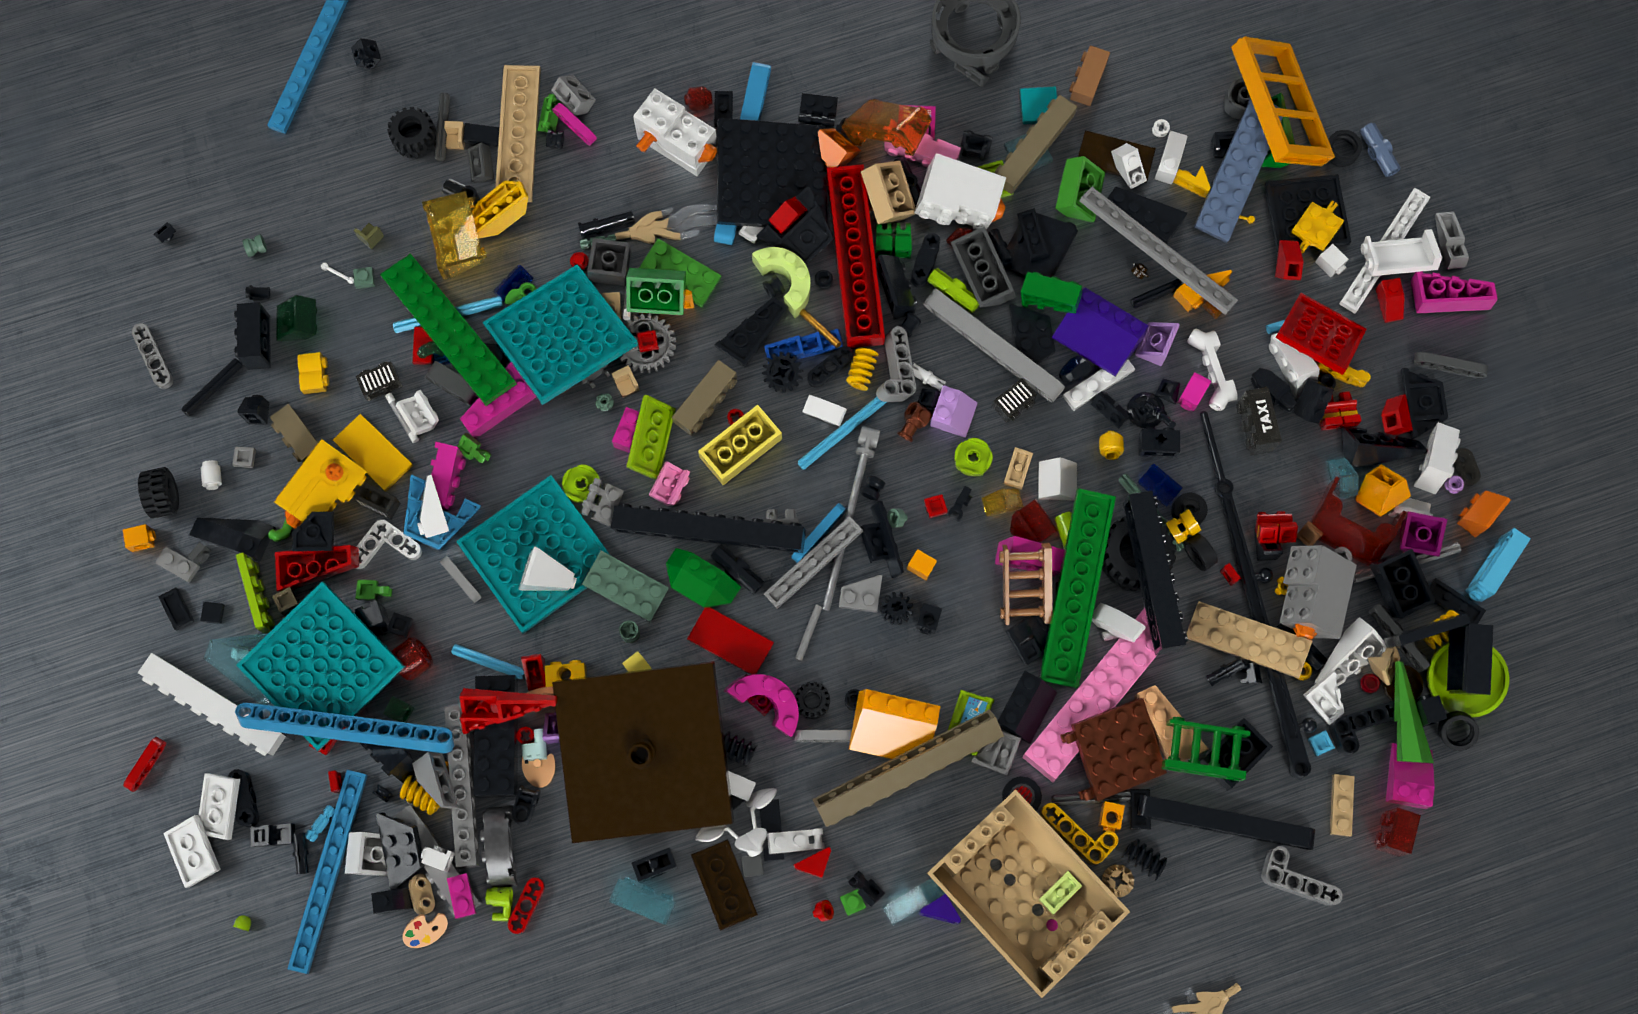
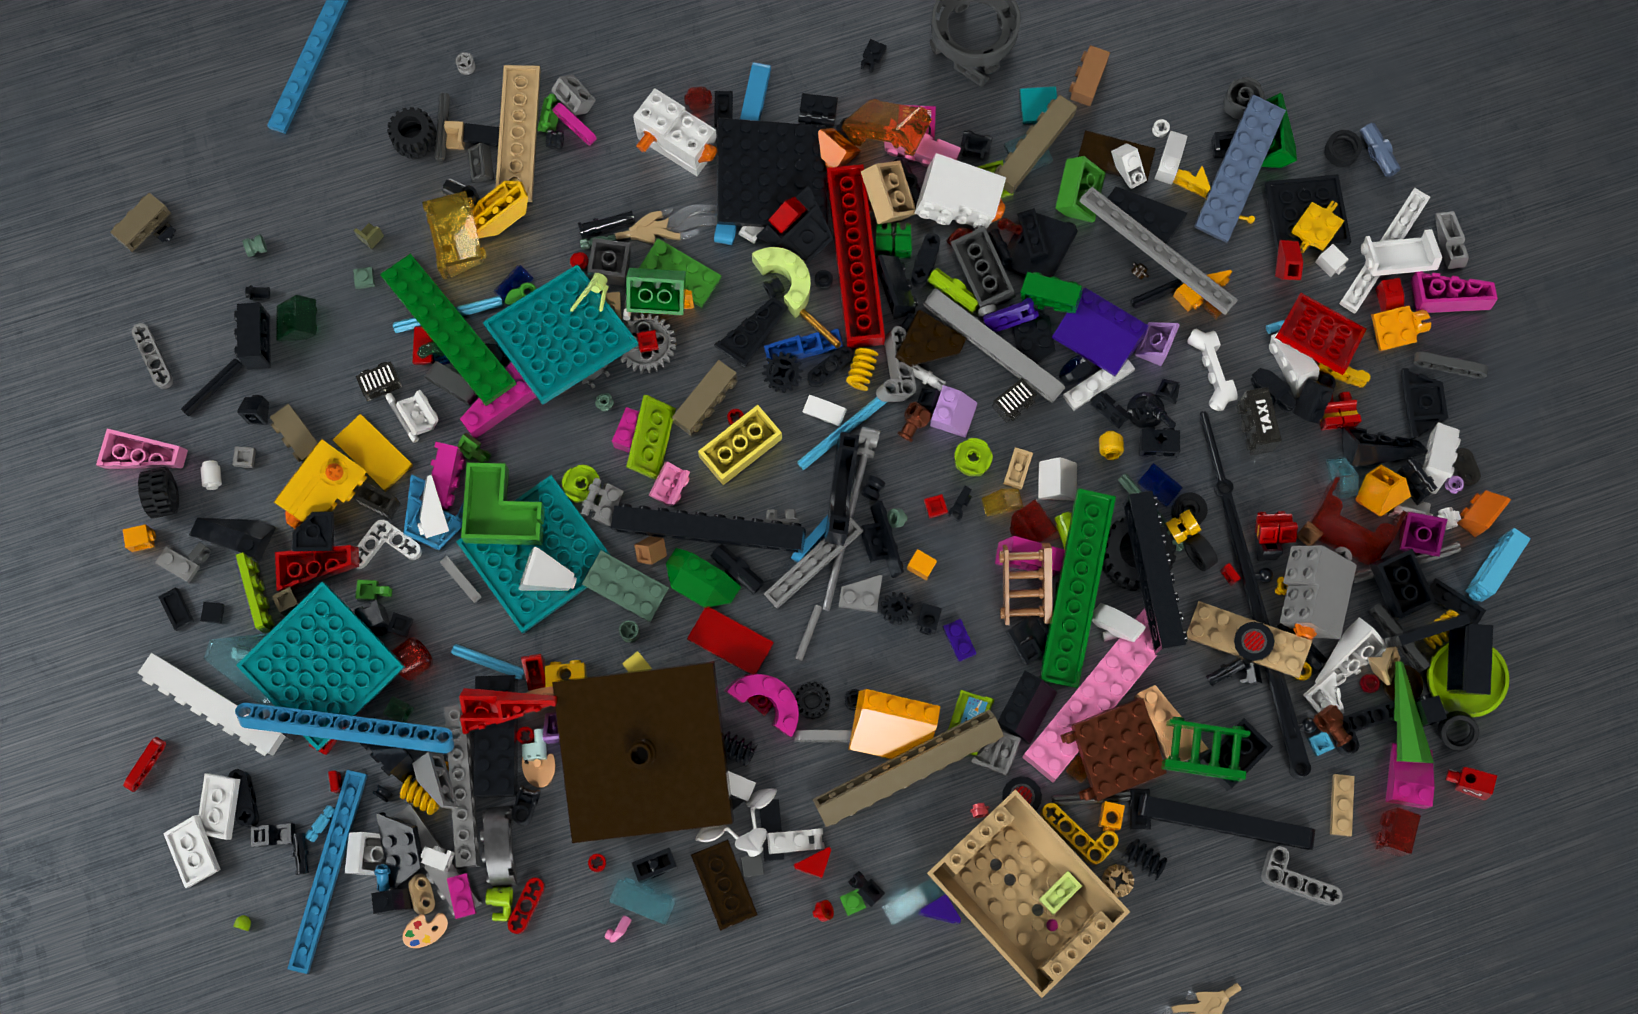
bright green arm [268,519,293,542] -> none
yellow brick [297,352,329,394] -> none
white hinge [321,263,354,284] -> none
black brick [351,38,381,69] -> none
tan panel [611,365,640,398] -> none
dark pink slope [1177,372,1211,411] -> none
light orange window [1231,36,1335,166] -> none
red slope [1381,394,1413,436] -> none
none -> bright pink wedge [96,429,188,469]
none -> dark tan brick [110,193,171,252]
none -> dark azure pin [374,864,391,892]
none -> light grey wheel [455,52,476,75]
none -> bright green piece [461,463,545,545]
none -> yellowish green plant [570,273,609,312]
none -> red bush [588,854,606,872]
none -> bright pink arm [604,916,632,942]
none -> medium nougat panel [634,536,667,565]
none -> black arch [825,432,860,546]
none -> black plate [861,39,887,73]
none -> dark brown plate [895,310,967,367]
none -> dark purple plate [942,619,977,663]
none -> coral plate [970,803,989,818]
none -> light grey tile [978,304,997,319]
none -> dark purple plate [983,298,1039,333]
none -> clear red arm [997,218,1022,234]
none -> clear orange plate [1065,755,1087,784]
none -> tile [1234,622,1275,661]
none -> copper connector [1313,705,1353,747]
none -> light orange plate [1371,305,1431,351]
none -> black plate [1396,457,1438,506]
none -> white gear [1437,507,1461,530]
none -> red torso [1445,767,1497,801]

